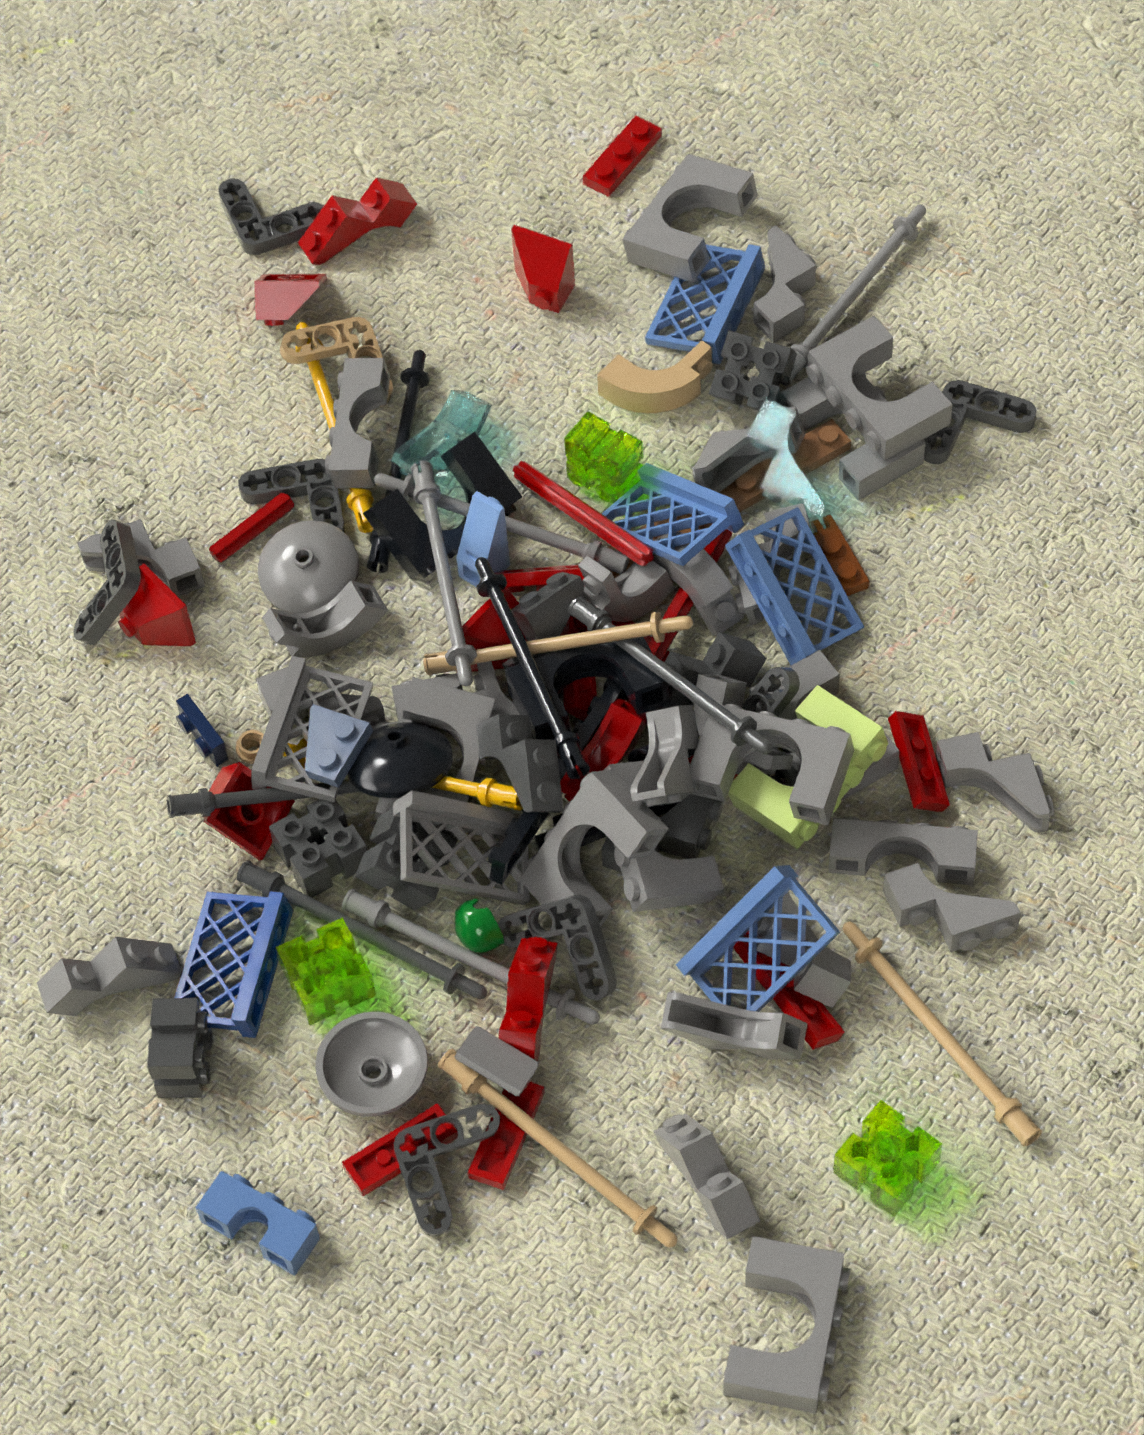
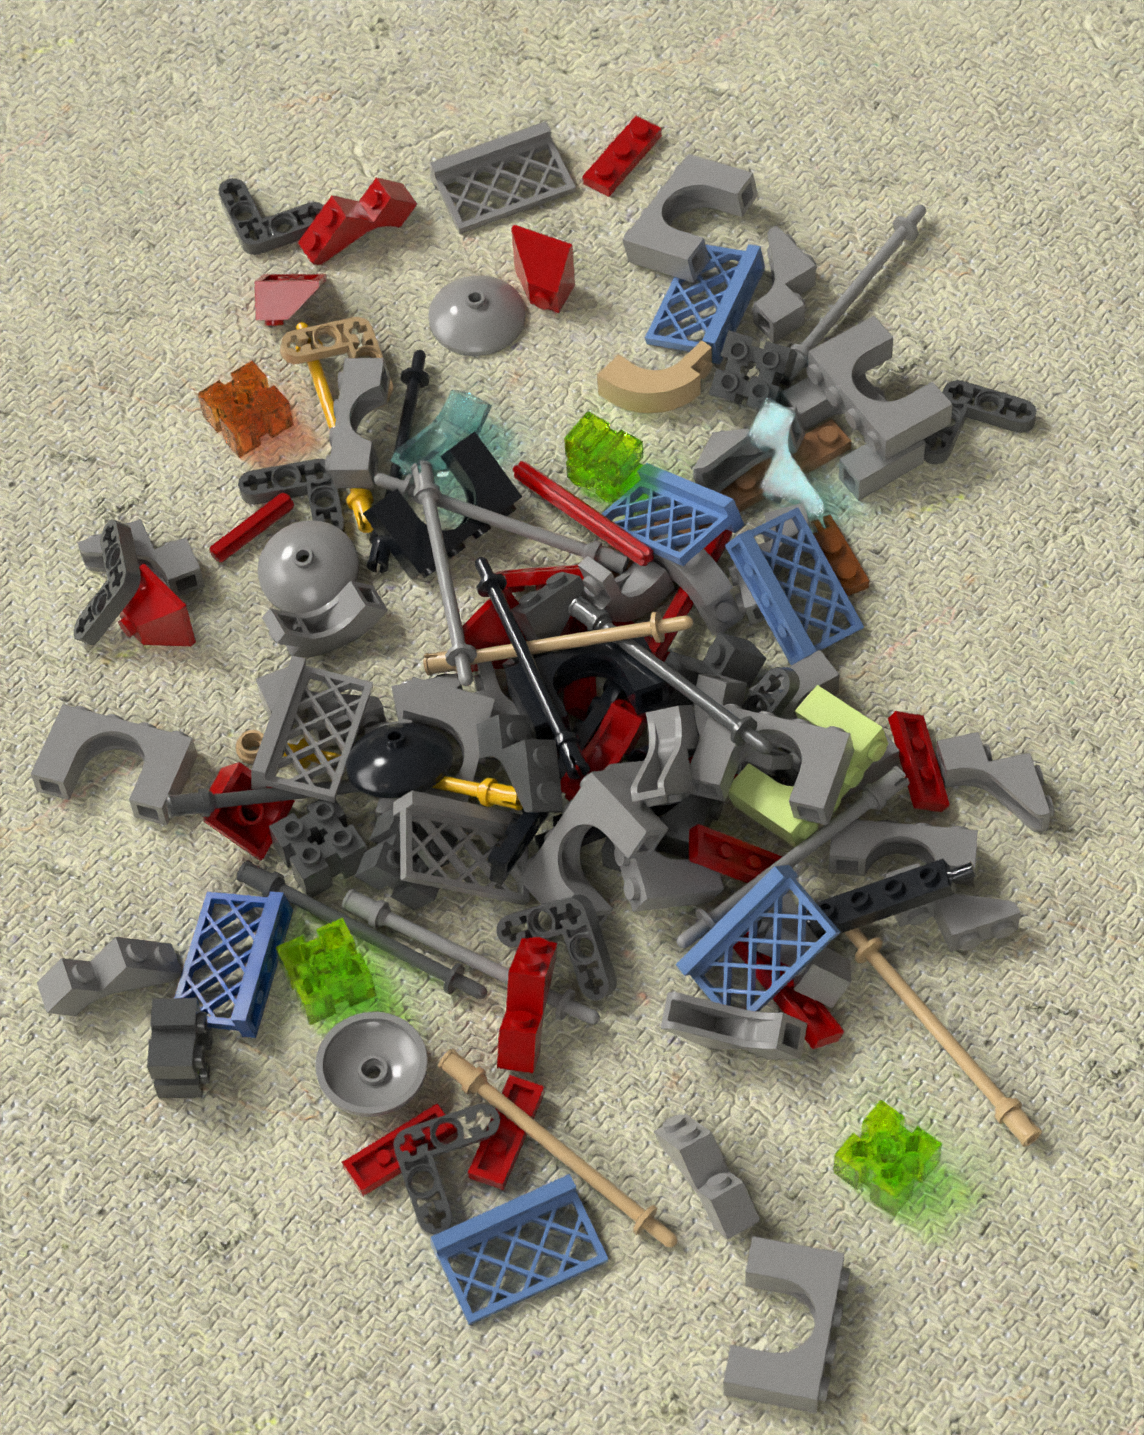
dark blue plate [176,694,229,767] -> none
medium blue arch [195,1171,320,1276] -> none
sand blue wing [305,704,374,788] -> none
green hair [454,899,505,953] -> none
light grey slope [454,1026,539,1096] -> none
light blue slope [456,491,510,587] -> none
none -> light grey arch [31,704,197,825]
none -> clear orange brick [198,360,294,458]
none -> light grey dish [428,275,525,356]
none -> light grey fence [430,121,576,234]
none -> medium blue fence [430,1174,609,1325]
none -> light grey bar [676,766,909,948]
none -> red plate [689,824,783,883]
none -> black plate [806,858,977,939]

